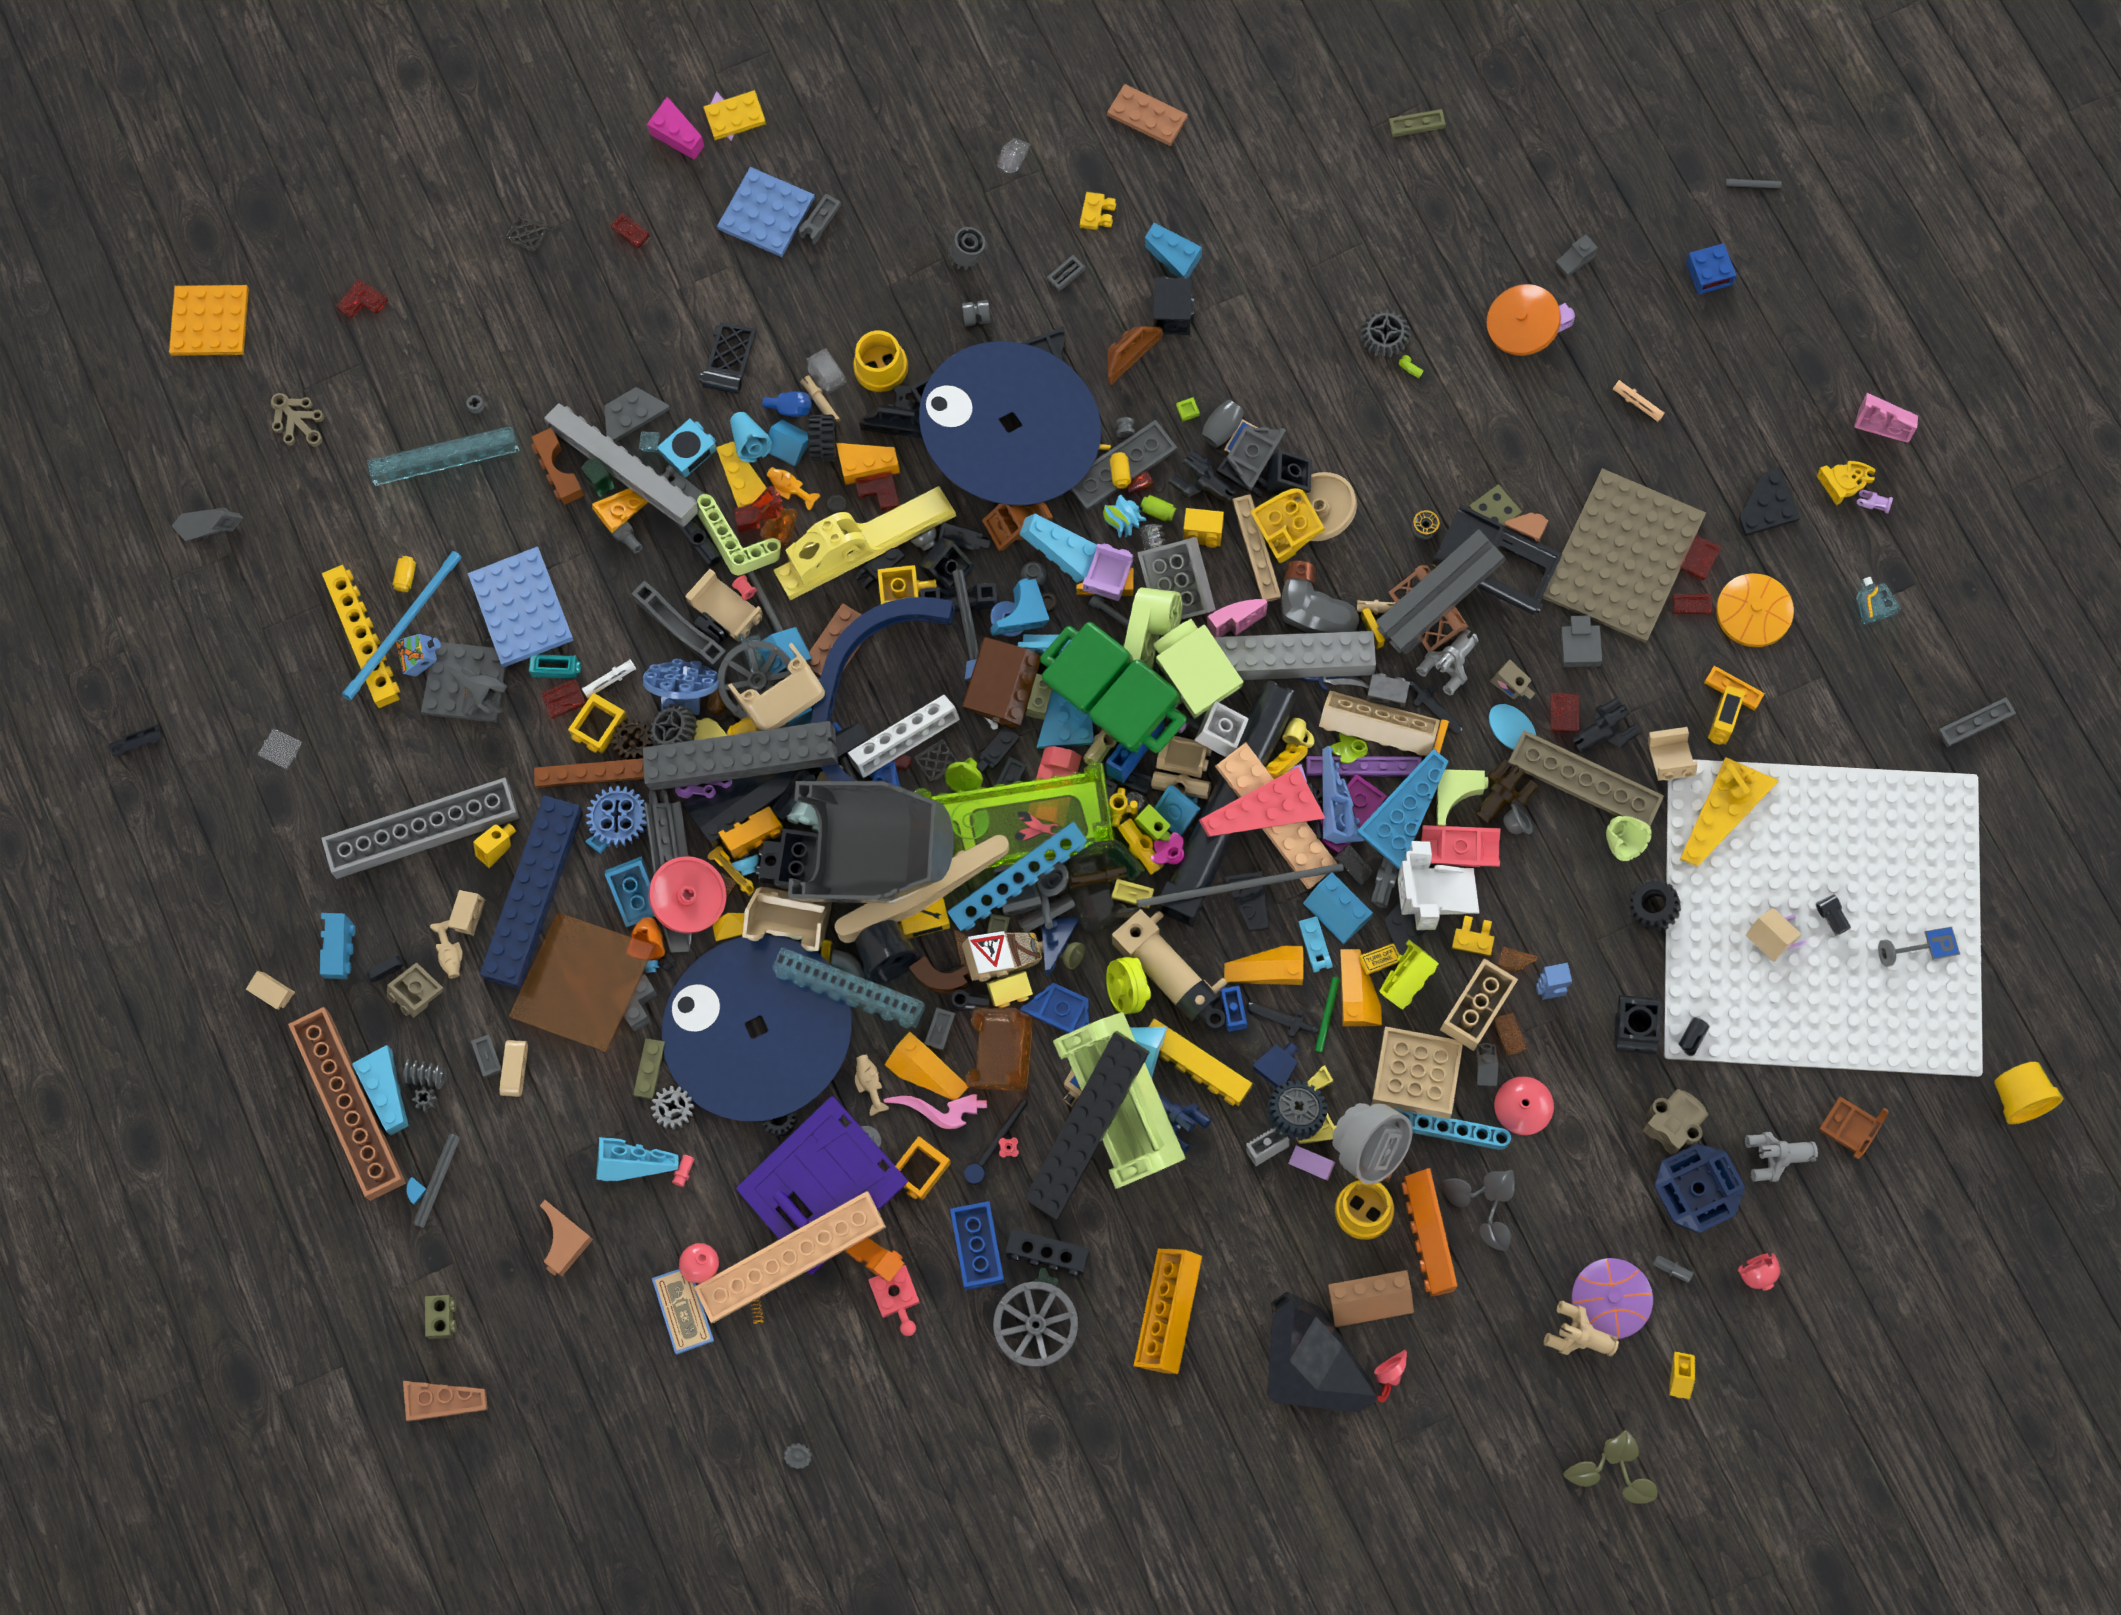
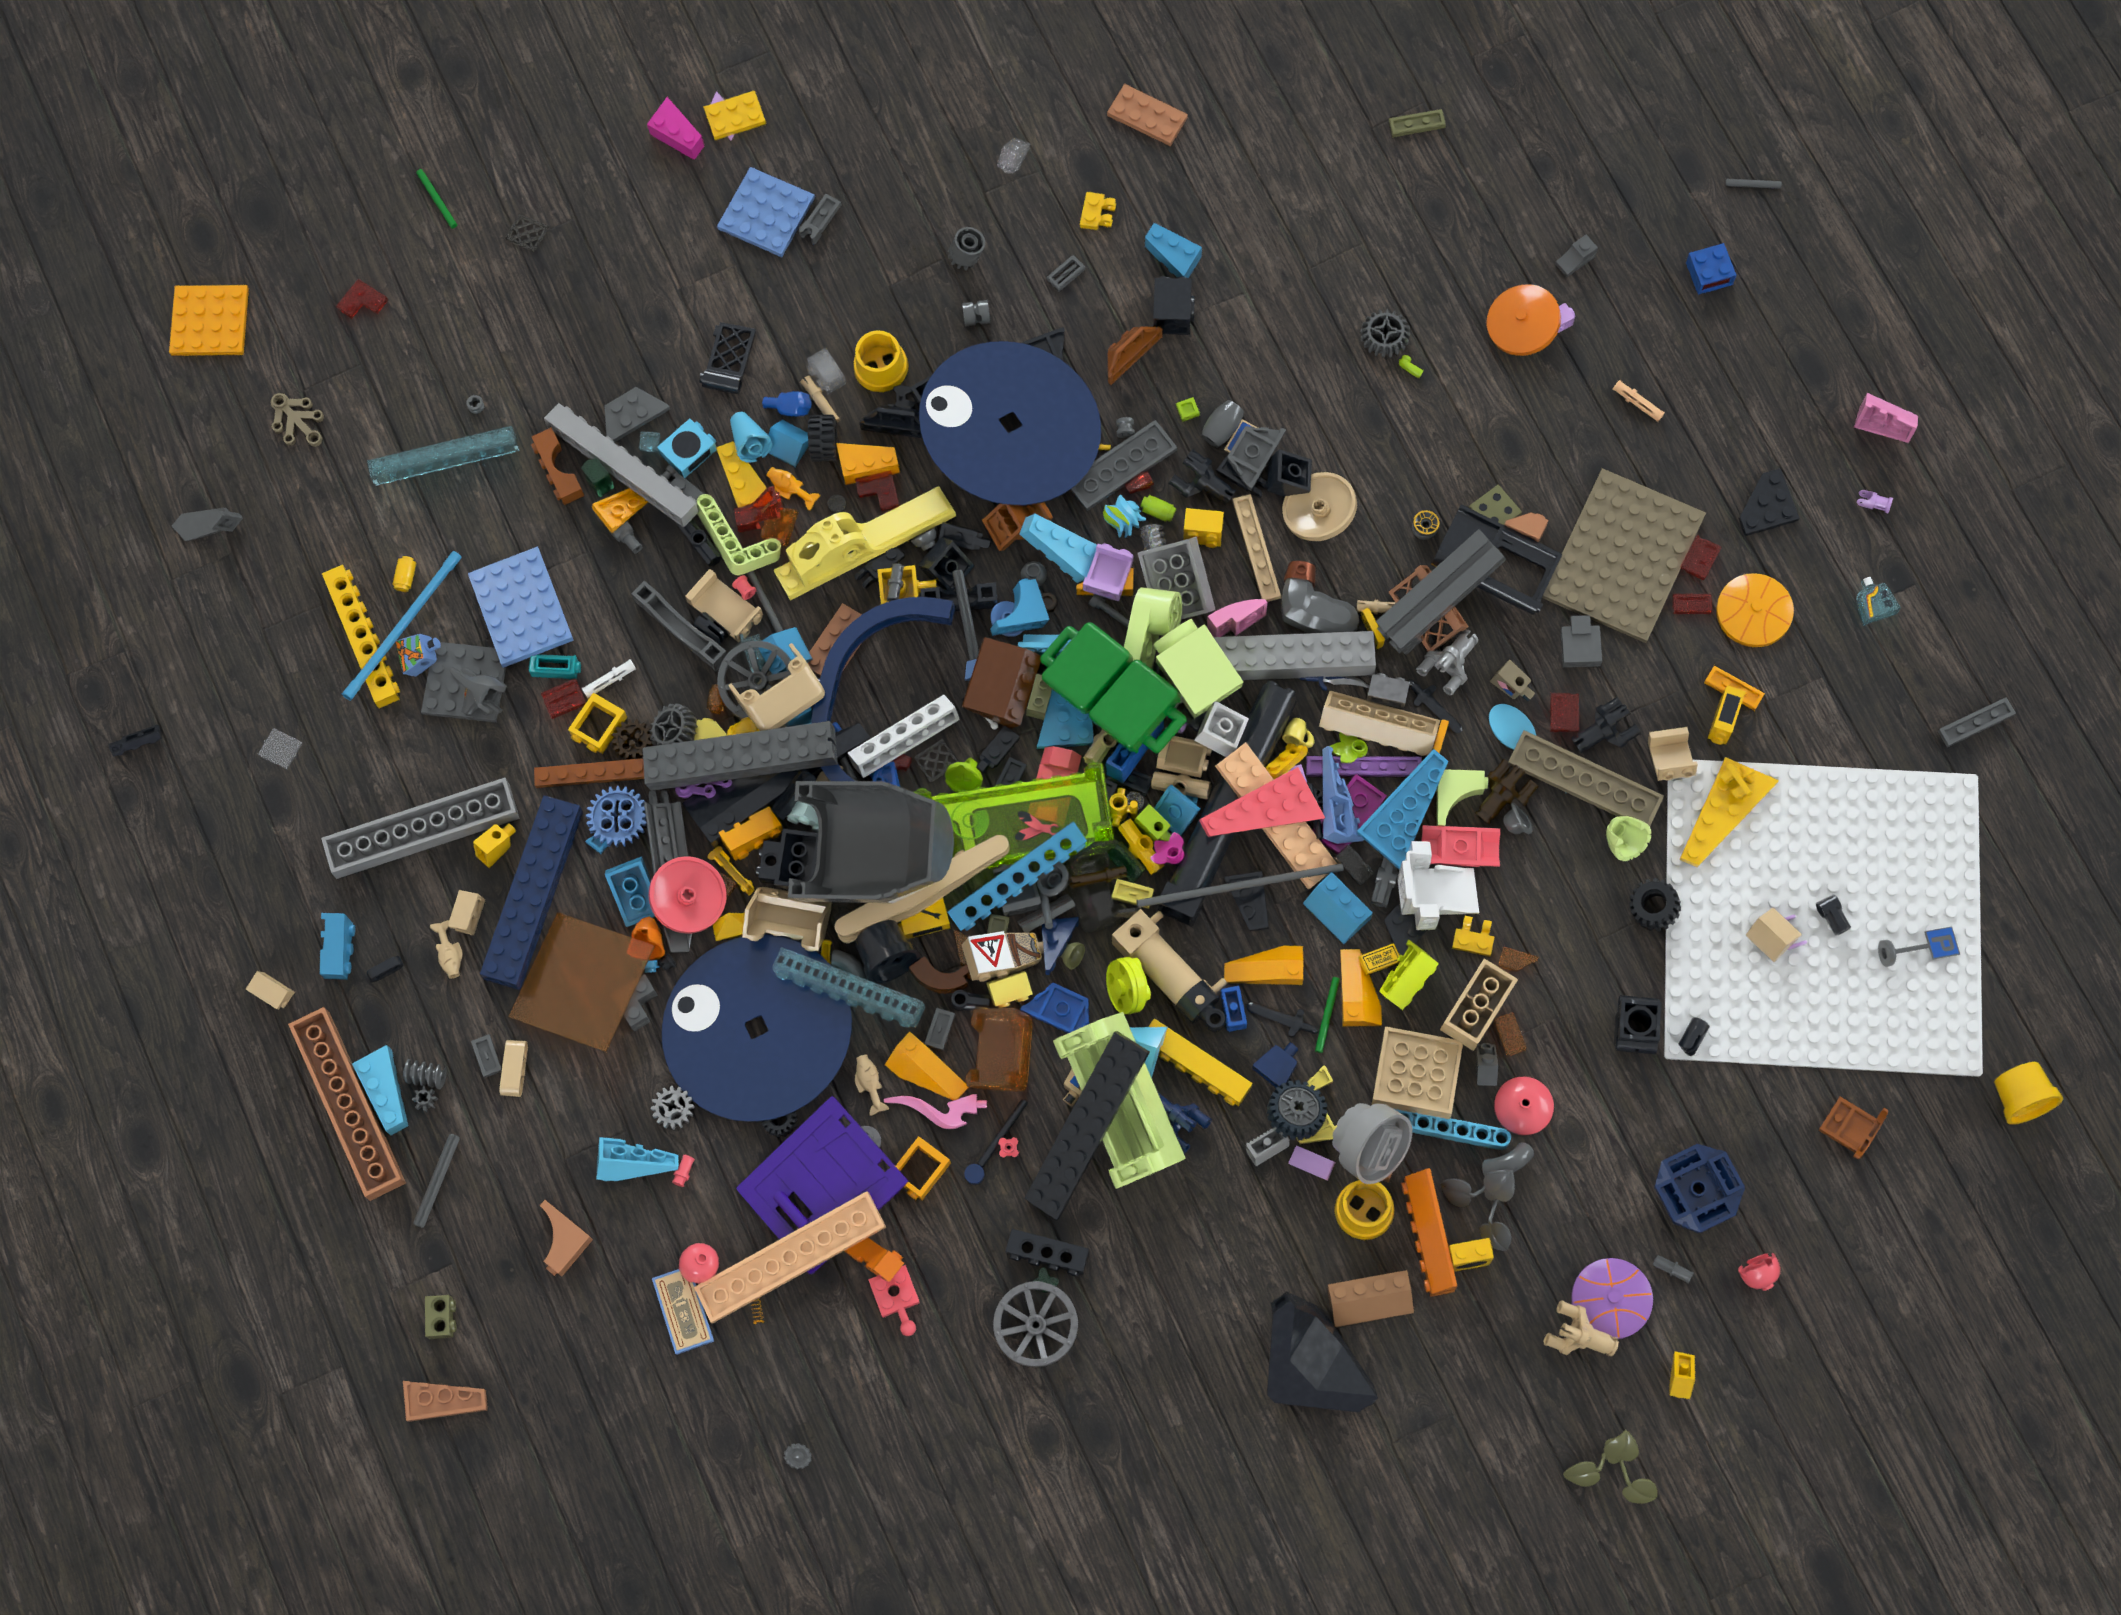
dark tan plate [387,963,443,1018] -> none
dark azure tile [407,1177,427,1205] -> none
clear red plate [610,212,650,249] -> none
olive plate [633,1038,665,1099] -> none
medium blue bracket [643,659,719,715] -> none
medium azure piece [732,854,759,876] -> none
blue brick [950,1201,1005,1291] -> none
yellow head [1110,452,1131,488] -> none
light orange slope [1134,1249,1202,1374] -> none
yellow slope [1250,489,1326,564] -> none
medium azure plate [1298,916,1333,972] -> none
coral piece [1374,1350,1407,1402] -> none
medium blue arch [1536,963,1572,1000] -> none
dark tan piece [1643,1089,1708,1156] -> none
light grey wheel [1745,1132,1818,1182] -> none
yellow piece [1816,461,1875,505] -> none
none -> green bar [416,169,457,229]
none -> dark grey pin [887,564,904,602]
none -> yellow brick [1449,1238,1494,1272]
none -> dark grey cylinder [1482,1143,1534,1176]

